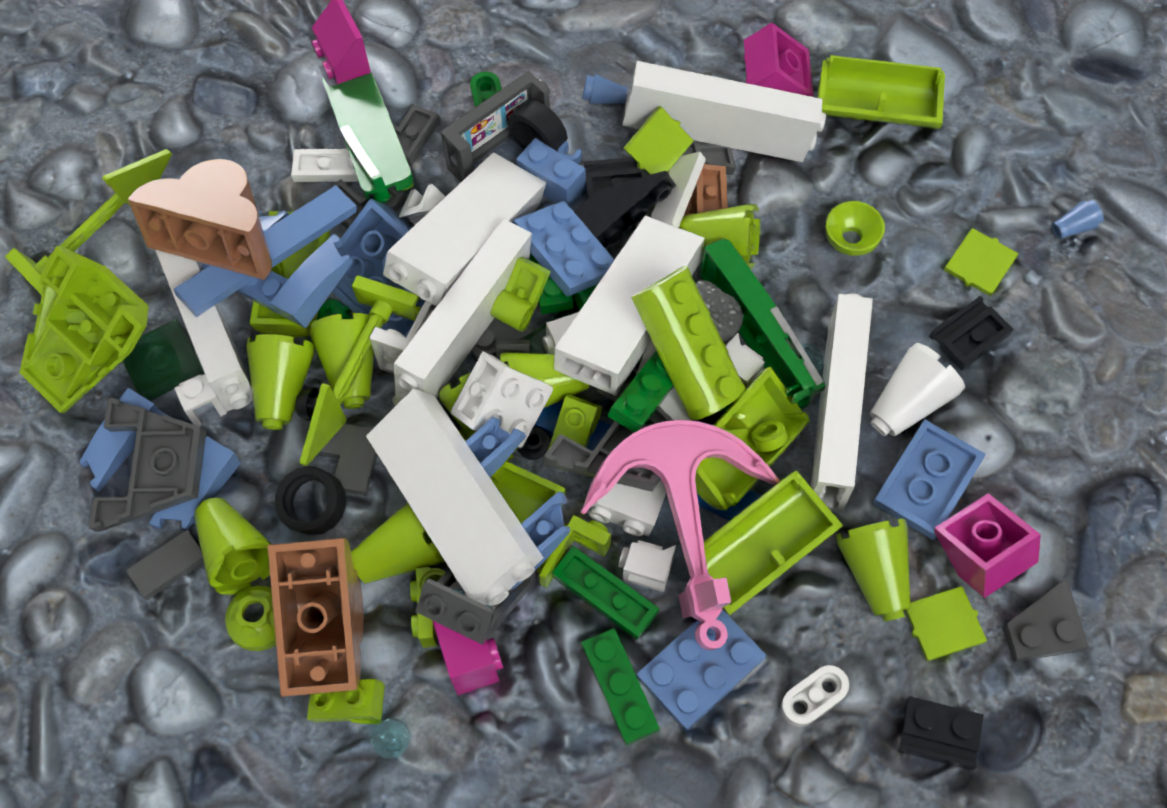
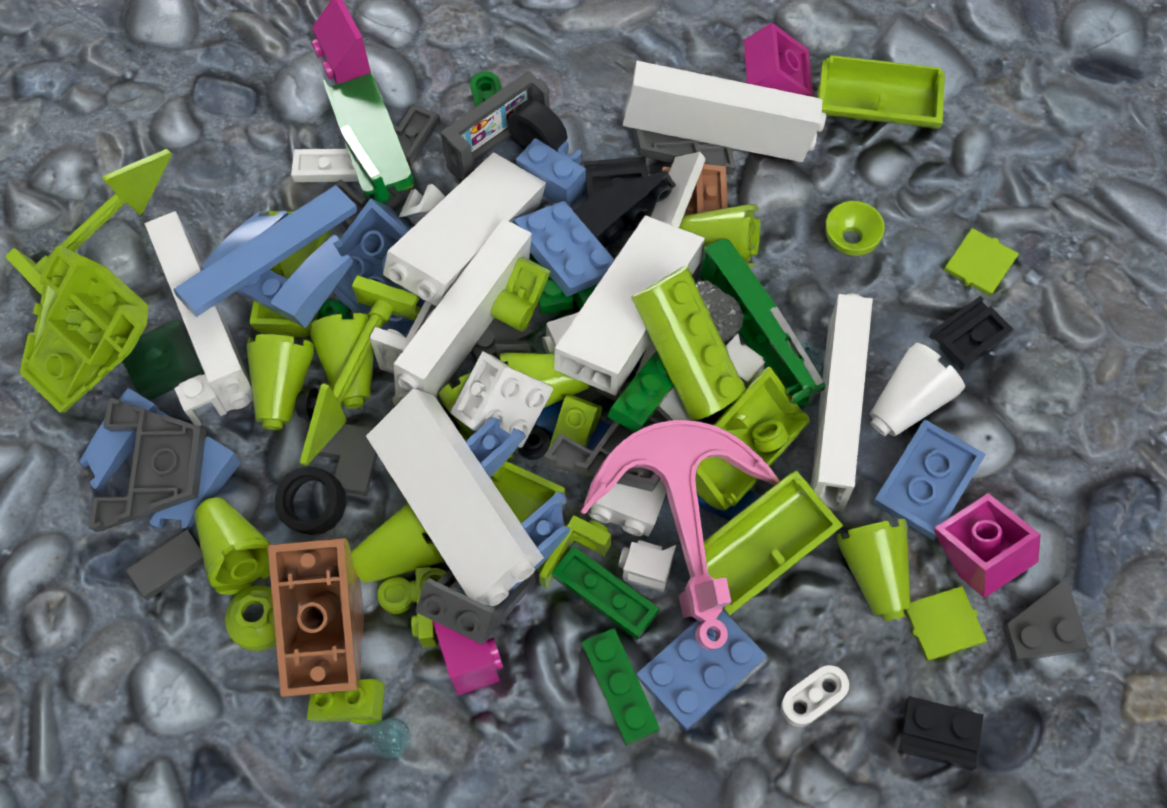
nougat brick [128,159,272,280] -> none
medium blue cone [582,74,628,105] -> none
lime piece [623,106,694,175] -> none
medium blue cone [1051,200,1104,240] -> none
none -> lime tile [377,576,413,614]

